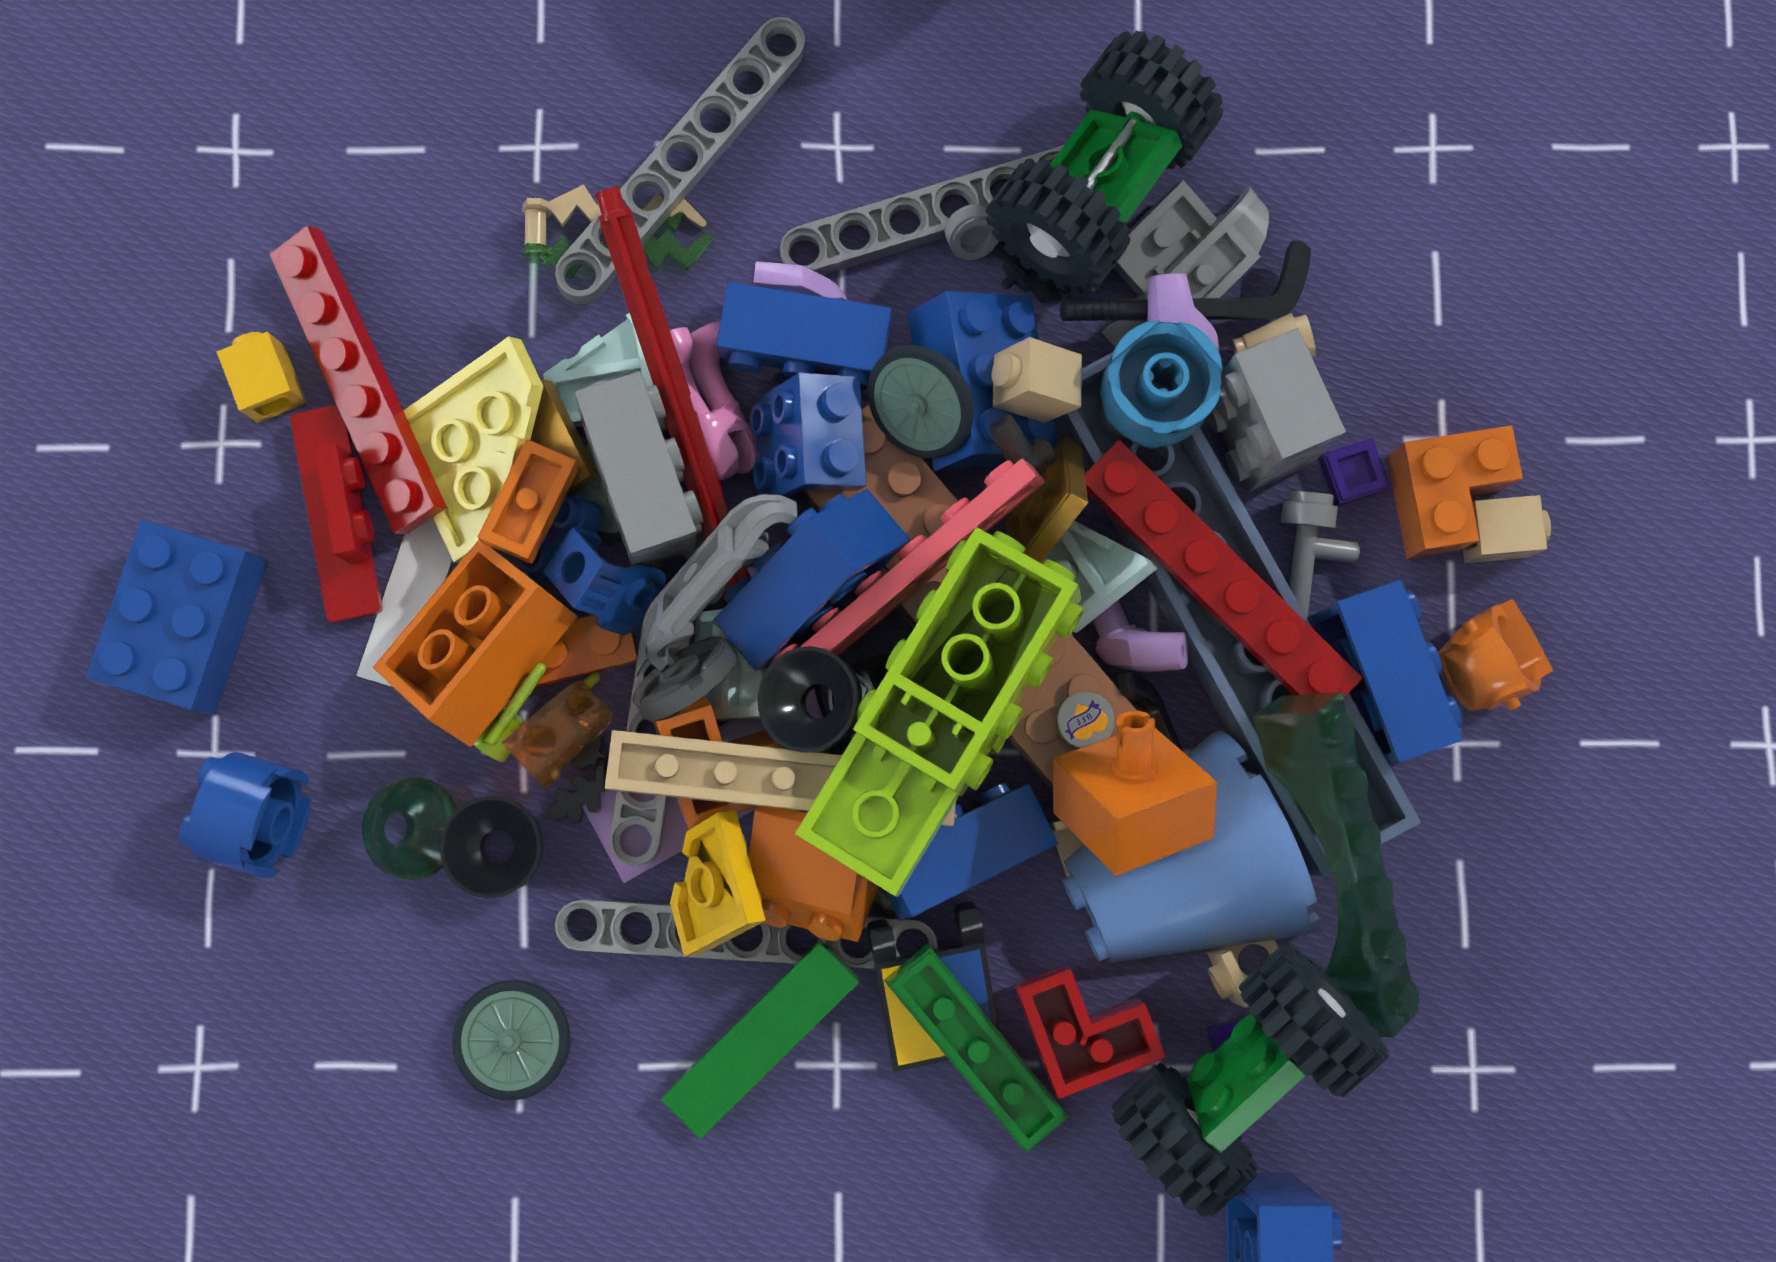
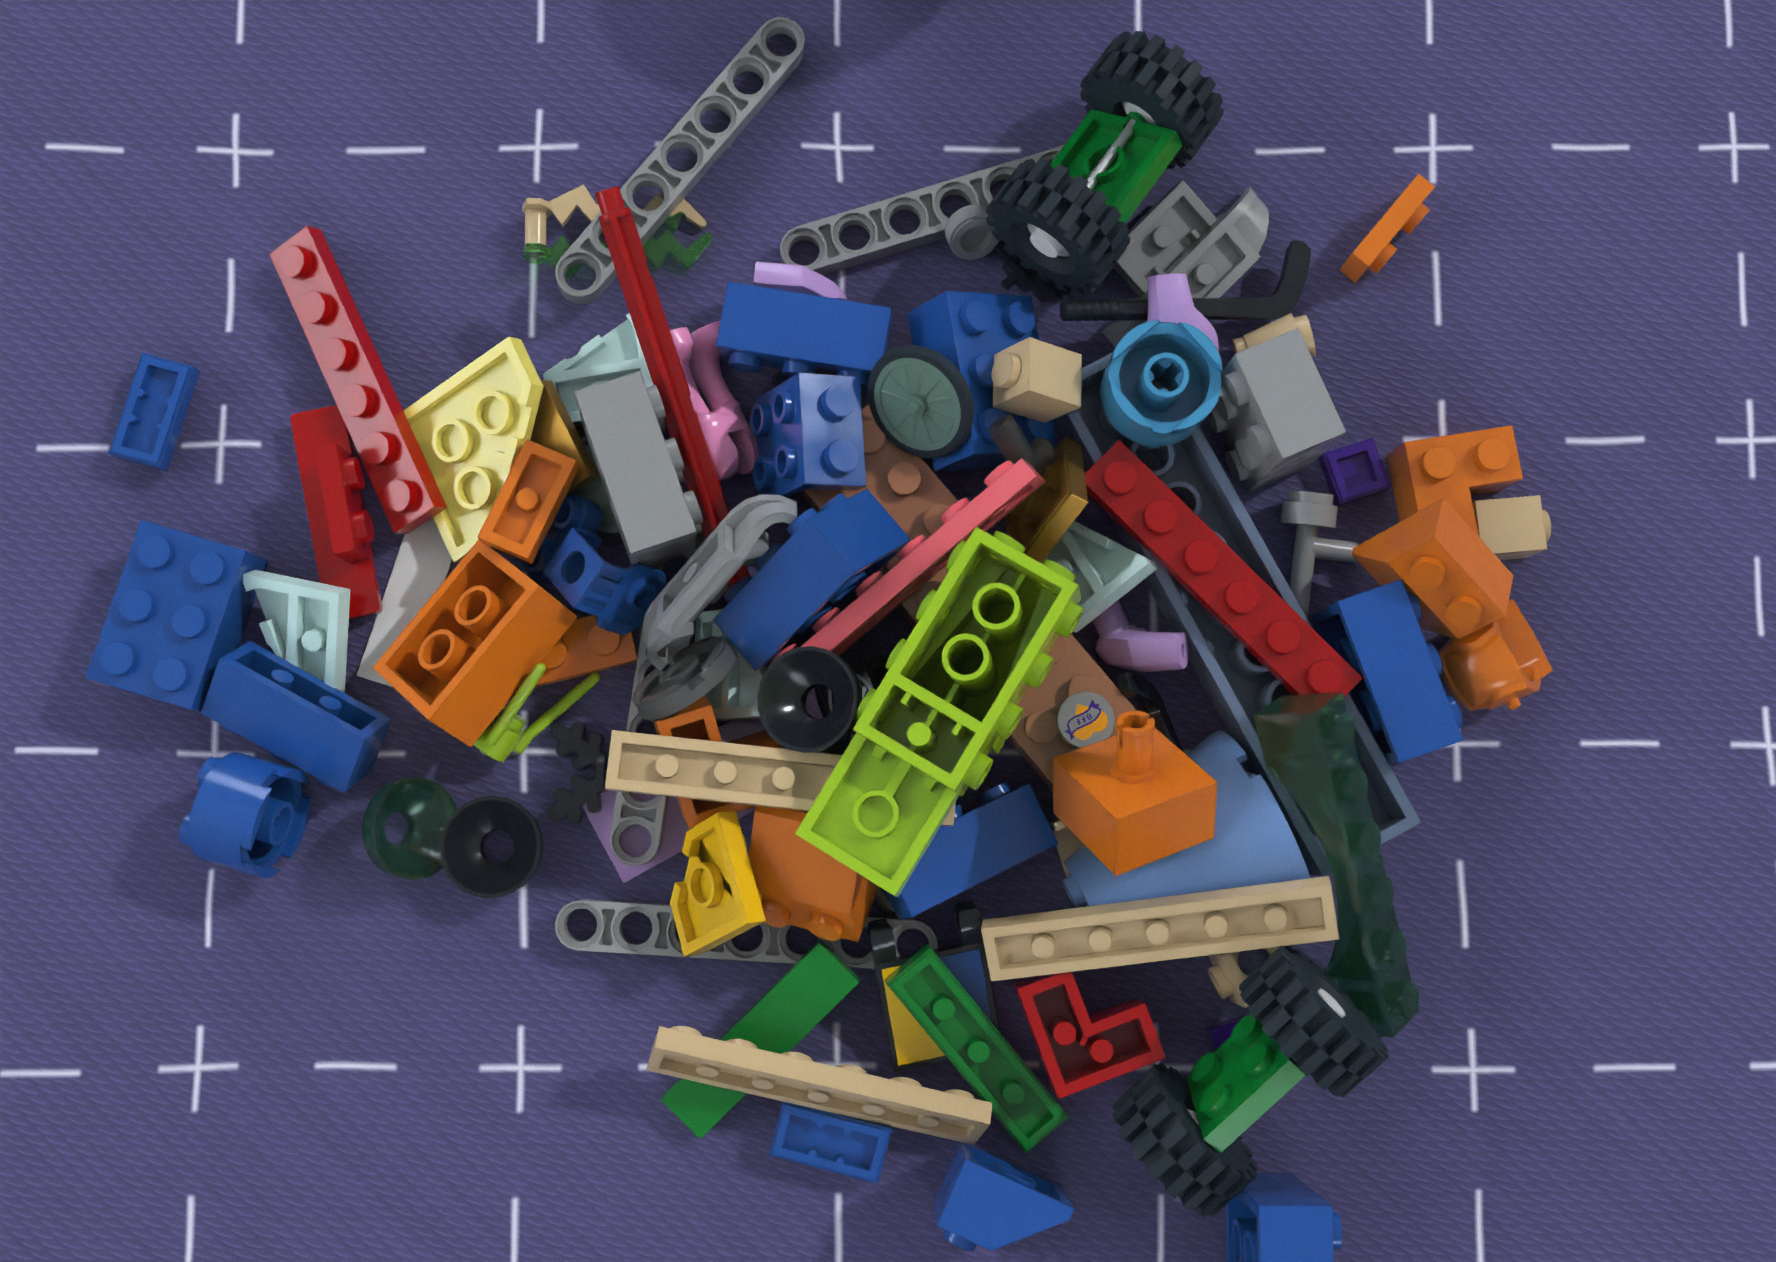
yellow brick [217,331,307,423] -> none
sand green wheel [452,980,571,1100] -> none
clear orange leg [501,680,614,790] -> none
none -> blue plate [108,352,200,472]
none -> blue brick [201,641,392,793]
none -> light aqua wing [243,570,351,693]
none -> tan plate [646,1026,992,1145]
none -> blue plate [769,1101,892,1184]
none -> blue slope [934,1142,1074,1252]
none -> tan plate [981,876,1339,981]
none -> orange plate [1339,173,1435,283]
none -> orange slope [1352,498,1514,639]

